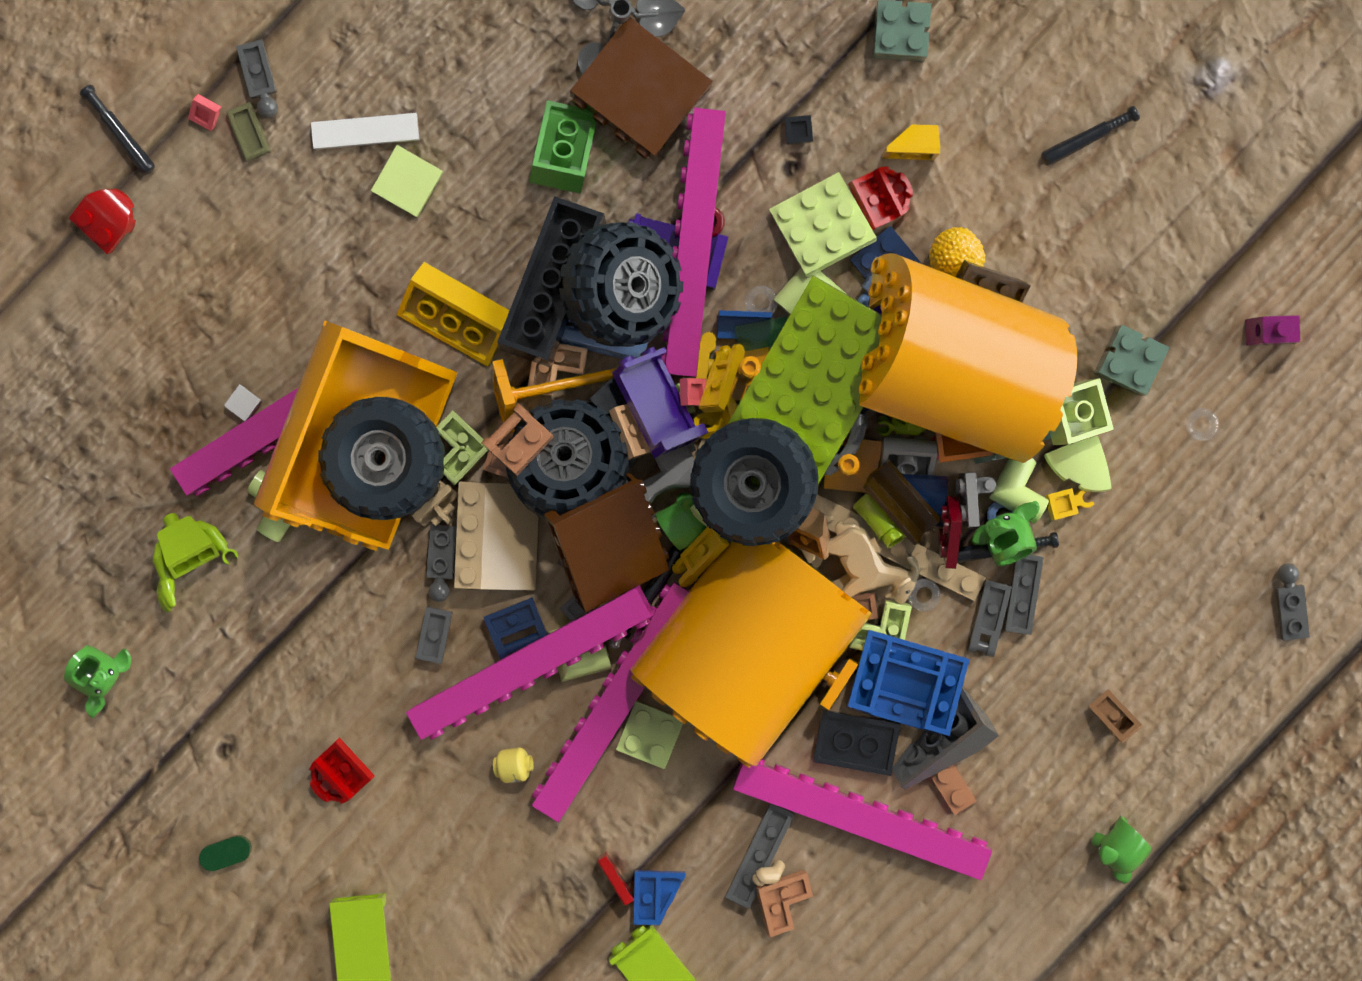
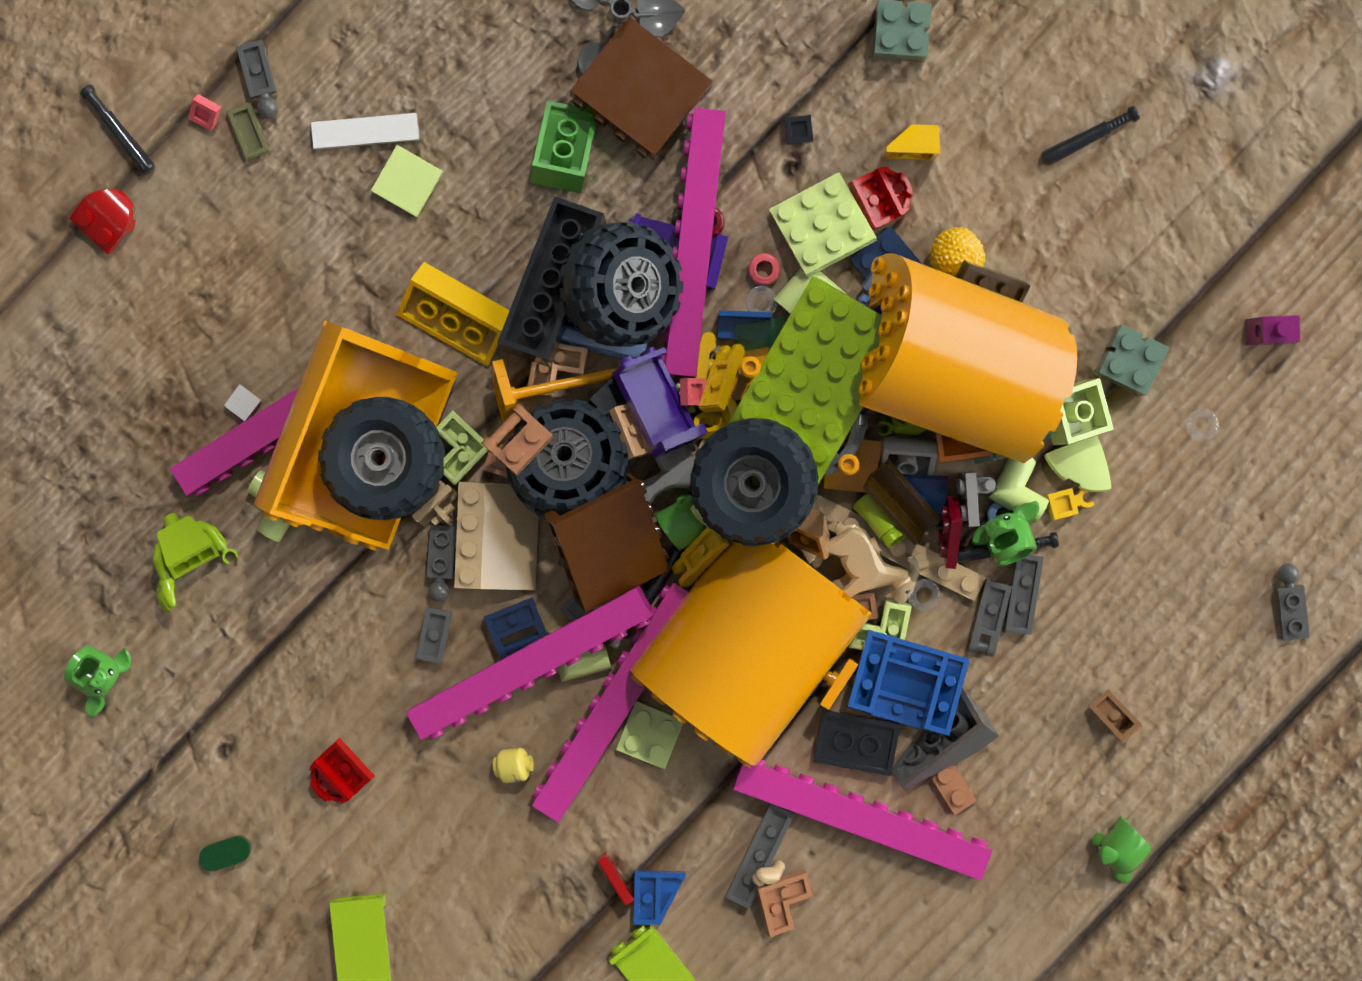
none -> coral piece [748,253,781,286]

